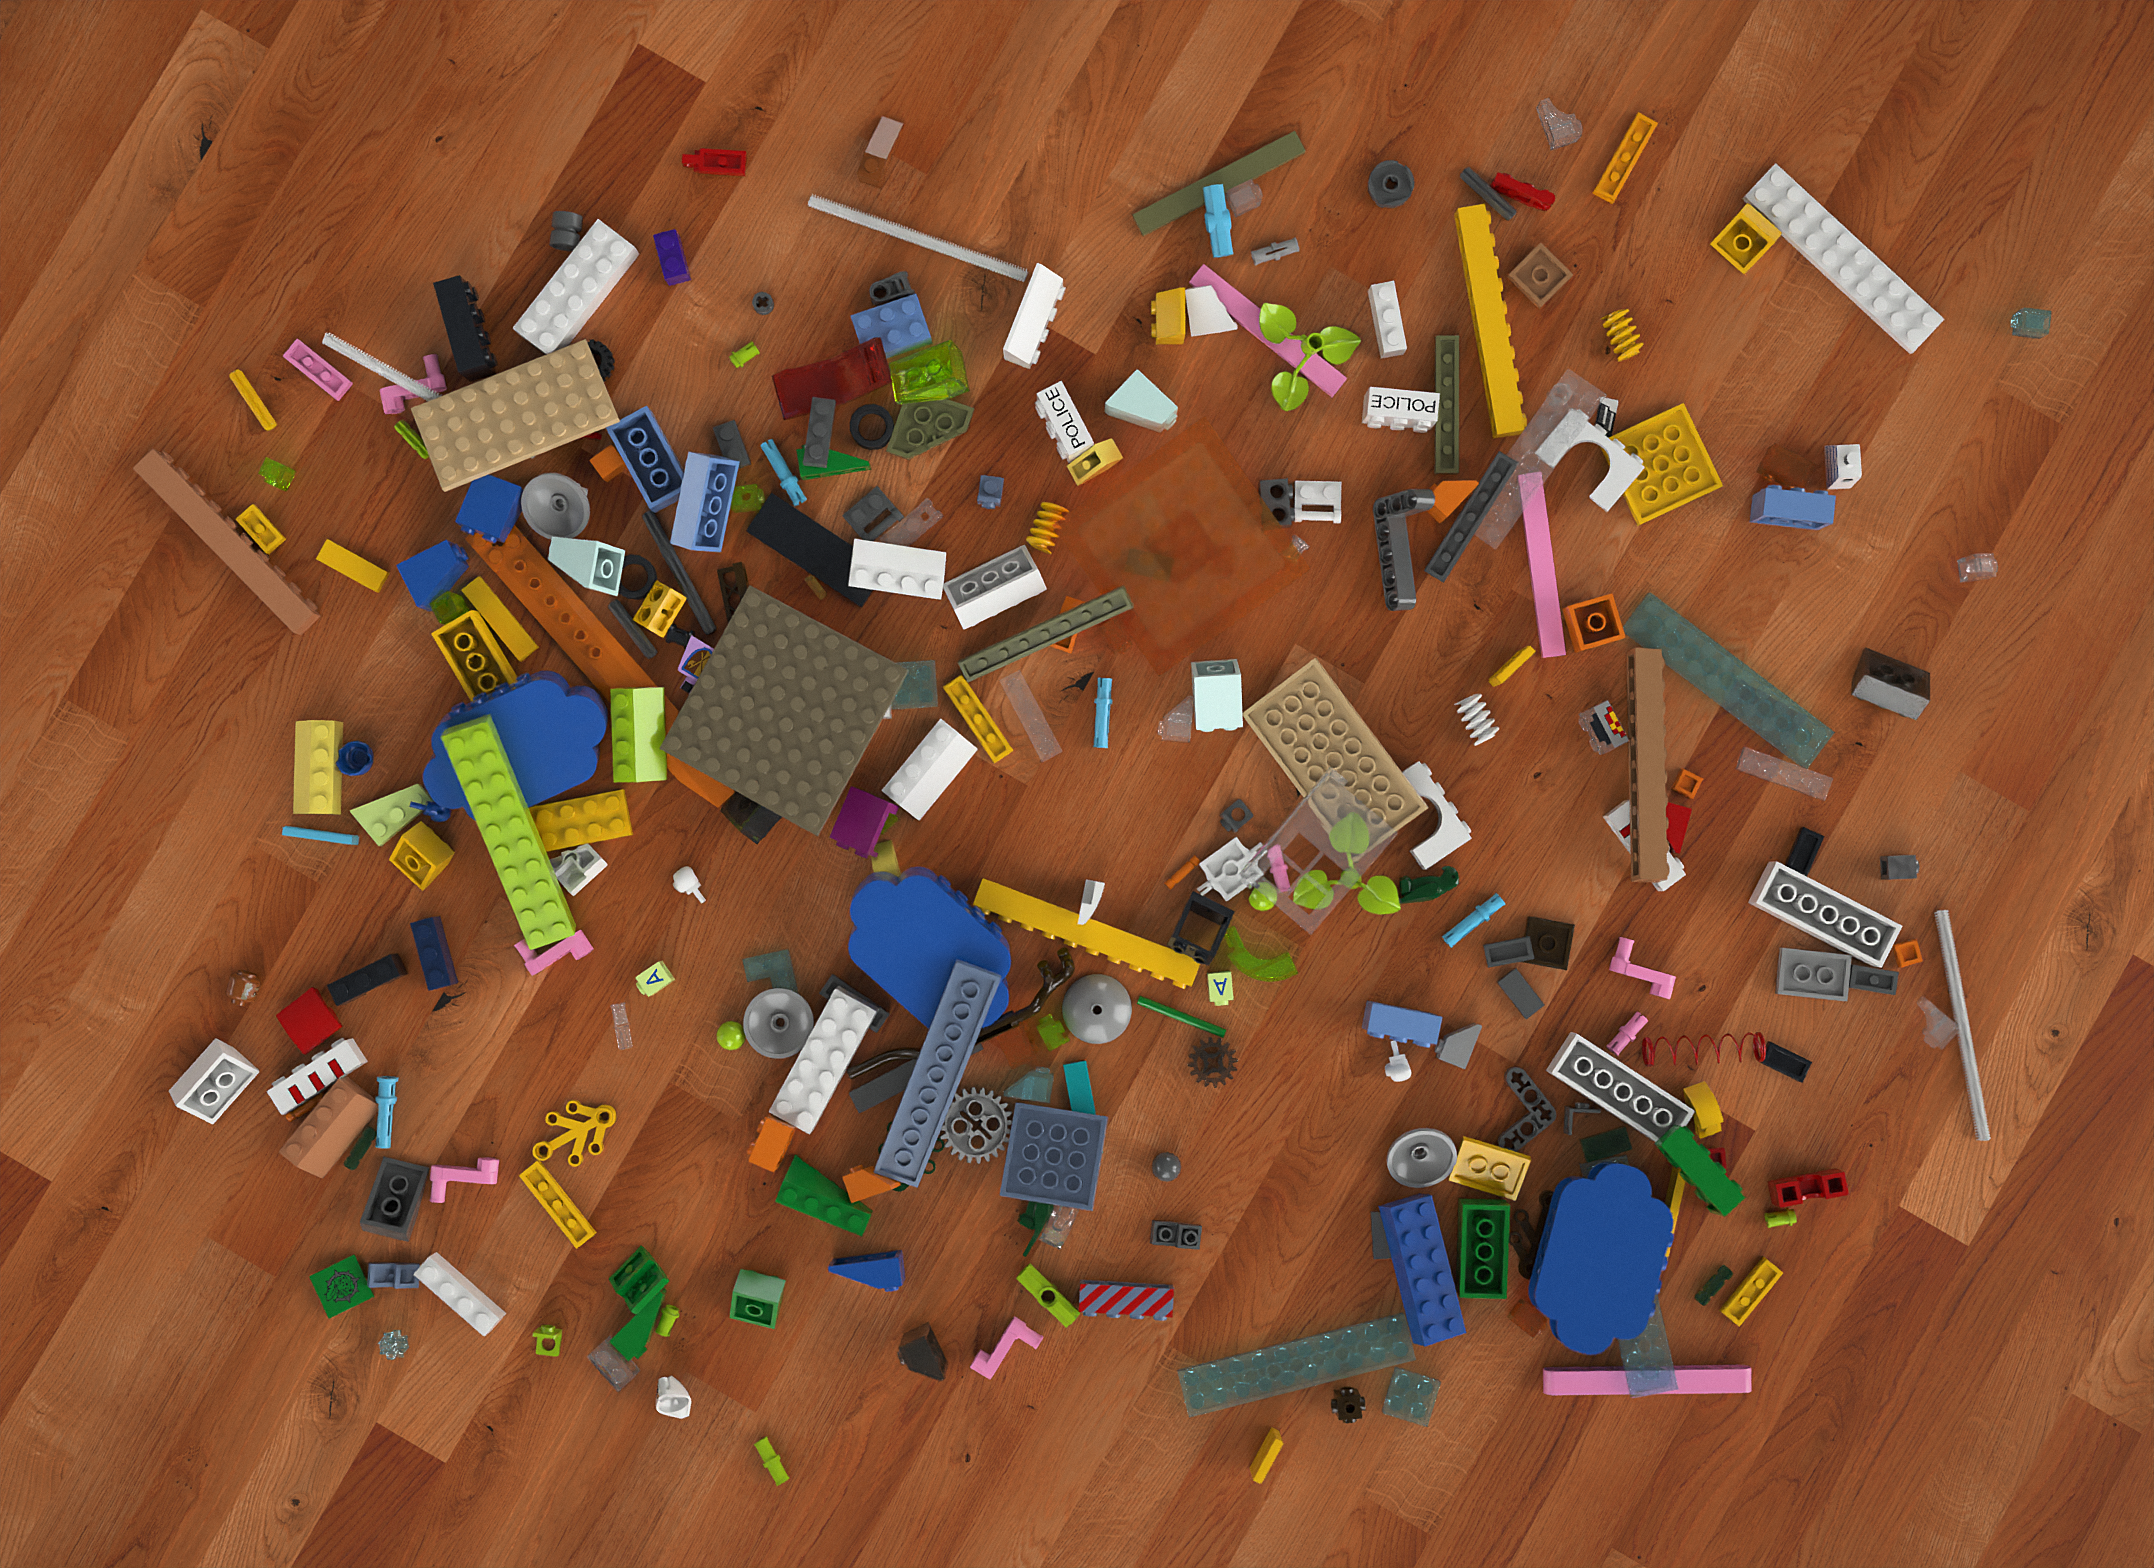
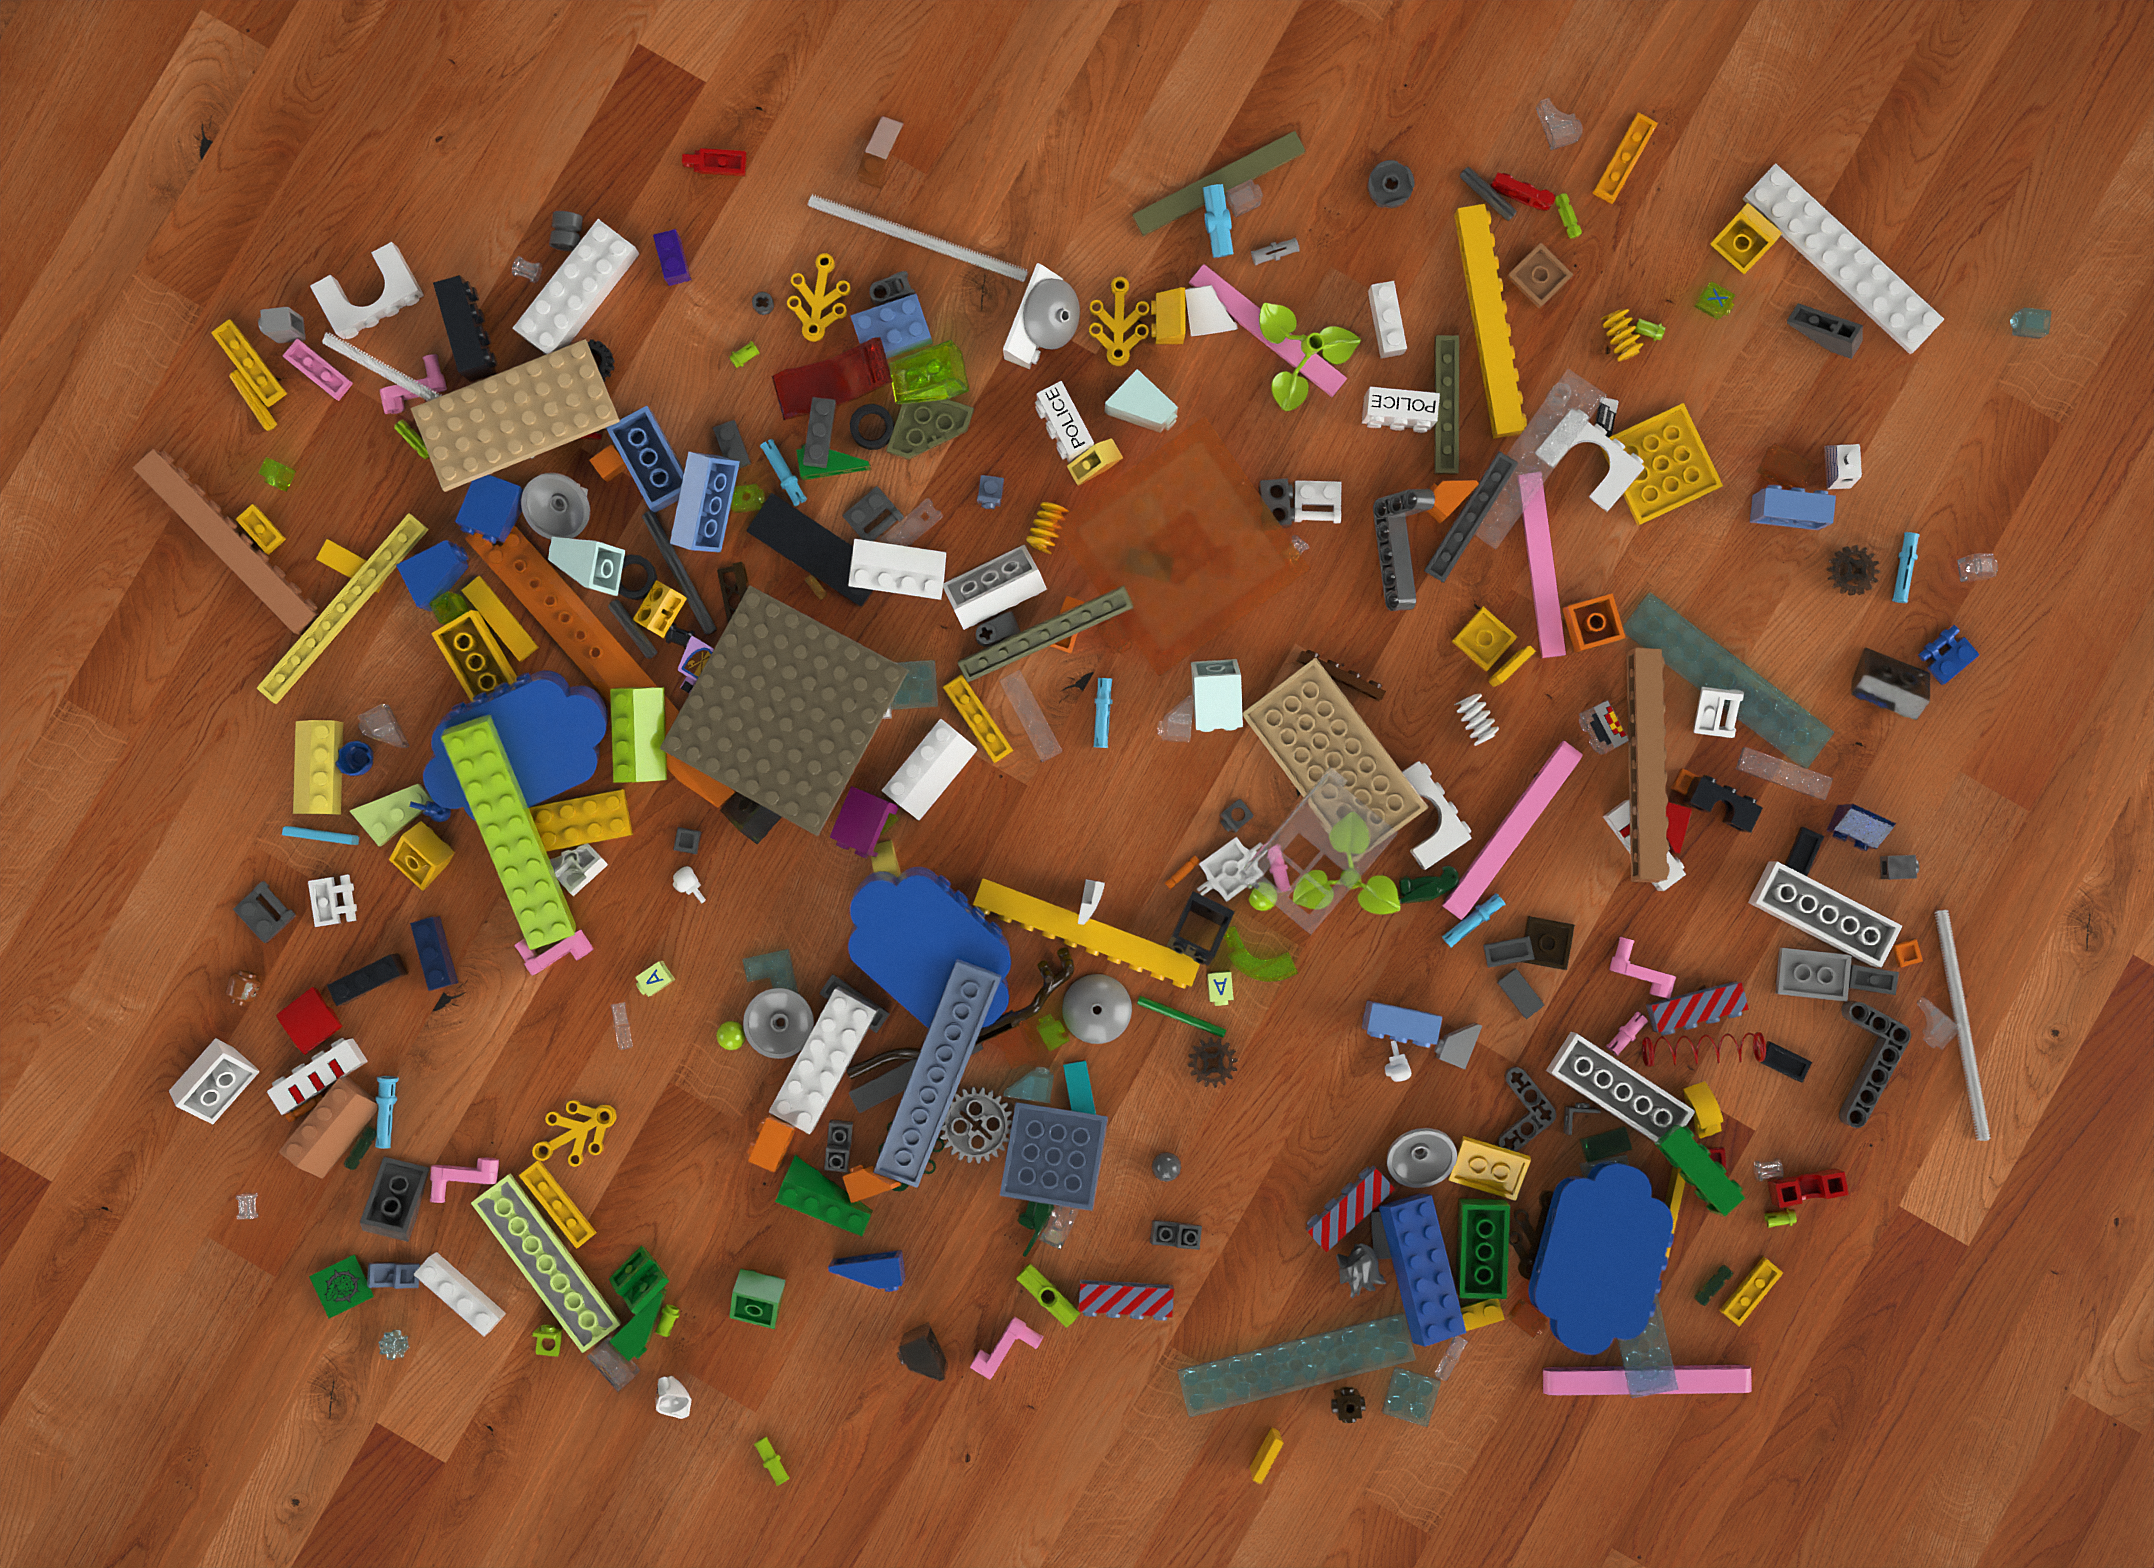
none -> yellow plate [211,319,287,407]
none -> dark grey plate [233,881,296,943]
none -> clear bush [236,1193,259,1219]
none -> light yellow plate [257,513,429,704]
none -> light grey piece [258,307,306,343]
none -> white plate [308,875,357,927]
none -> white arch [310,242,424,339]
none -> clear slope [357,703,409,748]
none -> piece [471,1173,622,1353]
none -> clear bush [512,256,542,283]
none -> dark grey tile [673,827,702,854]
none -> yellow plant [787,253,851,342]
none -> dark grey slope [824,1120,853,1172]
none -> dark grey piece [976,612,1021,647]
none -> light grey dish [1023,278,1080,349]
none -> yellow plant [1089,277,1149,366]
none -> reddish brown plate [1296,650,1386,701]
none -> brick [1305,1165,1395,1253]
none -> dark grey hair [1336,1243,1386,1298]
none -> clear axle [1435,1335,1468,1381]
none -> bright pink beam [1442,741,1583,920]
none -> yellow tile [1452,606,1517,672]
none -> yellow plate [1460,1299,1505,1331]
none -> lime axle [1555,193,1582,238]
none -> lime pin [1634,318,1666,341]
none -> brick [1646,981,1749,1036]
none -> black arch [1682,775,1763,833]
none -> white plate [1693,687,1744,738]
none -> clear neon green brick [1694,281,1735,320]
none -> clear bush [1753,1158,1783,1182]
none -> dark grey slope [1787,303,1863,359]
none -> clear smoke gear [1827,545,1880,596]
none -> clear blue slope [1827,804,1896,851]
none -> dark grey beam [1839,1001,1911,1128]
none -> medium azure pin [1892,532,1920,603]
none -> blue plate [1918,625,1980,685]

